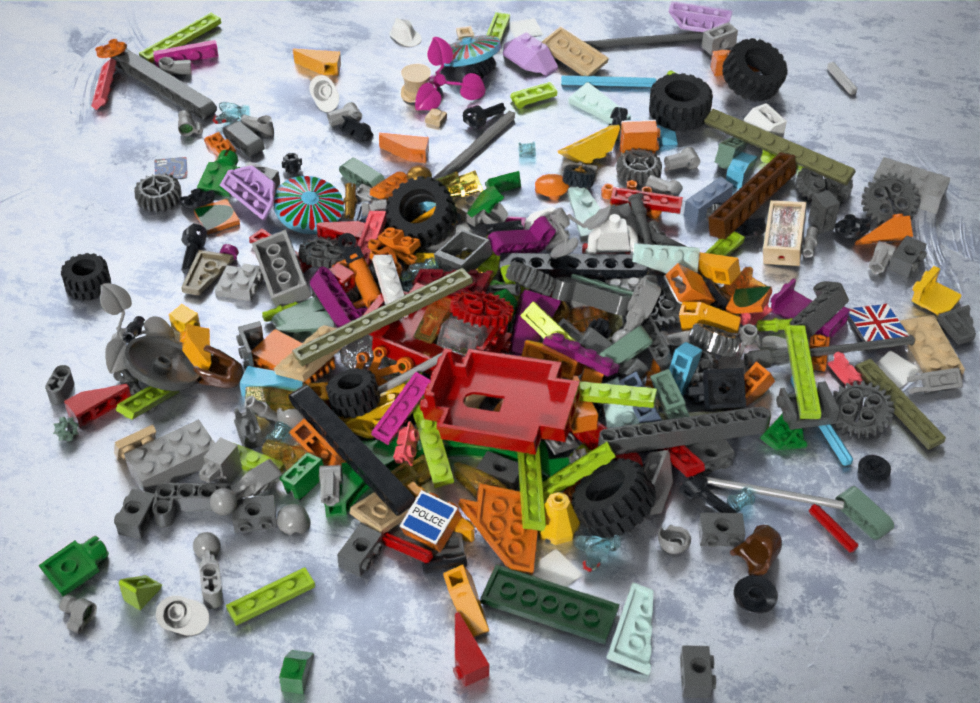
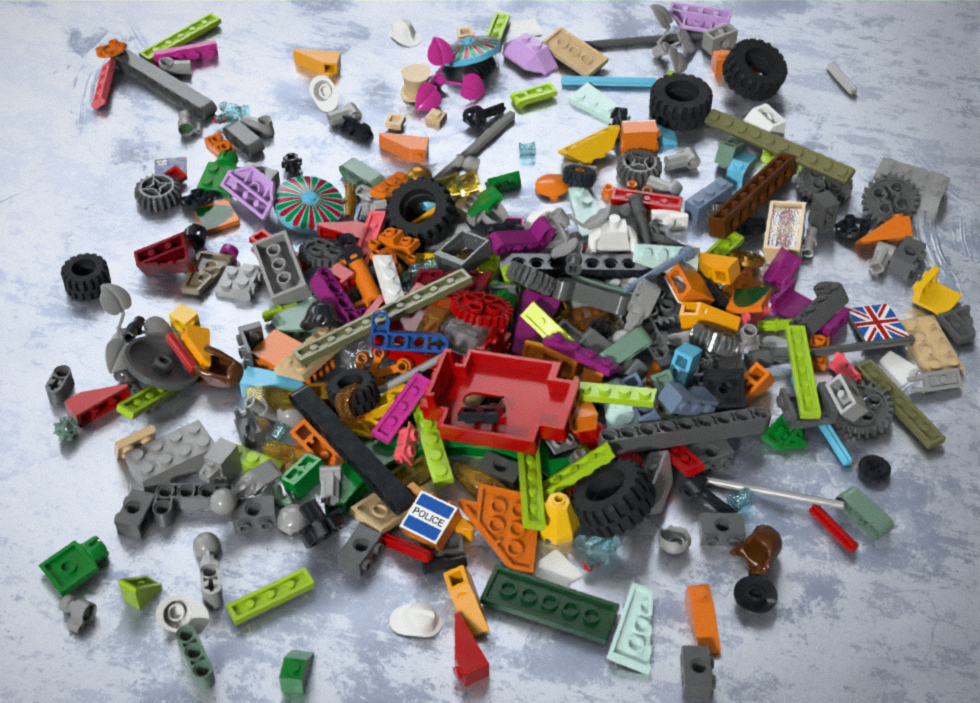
none -> dark red wedge [133,232,199,276]
none -> red plate [162,165,187,184]
none -> red axle [165,332,200,374]
none -> sand green beam [175,625,215,690]
none -> sand green arm [272,485,295,508]
none -> black piece [298,499,347,549]
none -> black hair [299,301,345,331]
none -> clear orange helmet [334,383,365,423]
none -> blue beam [370,310,449,353]
none -> tan plate [385,113,406,131]
none -> white piece [389,602,442,637]
none -> light grey piece [453,153,481,175]
none -> black plate [457,403,506,424]
none -> dark grey pin [565,231,582,276]
none -> sand blue piece [622,245,695,294]
none -> light grey plant [649,4,696,74]
none -> white slope [650,209,689,231]
none -> sand blue arch [657,382,720,416]
none -> orange slope [684,584,721,656]
none -> pearl gold tile [728,250,765,268]
none -> magenta panel [762,247,802,290]
none -> light grey brick [825,373,869,422]

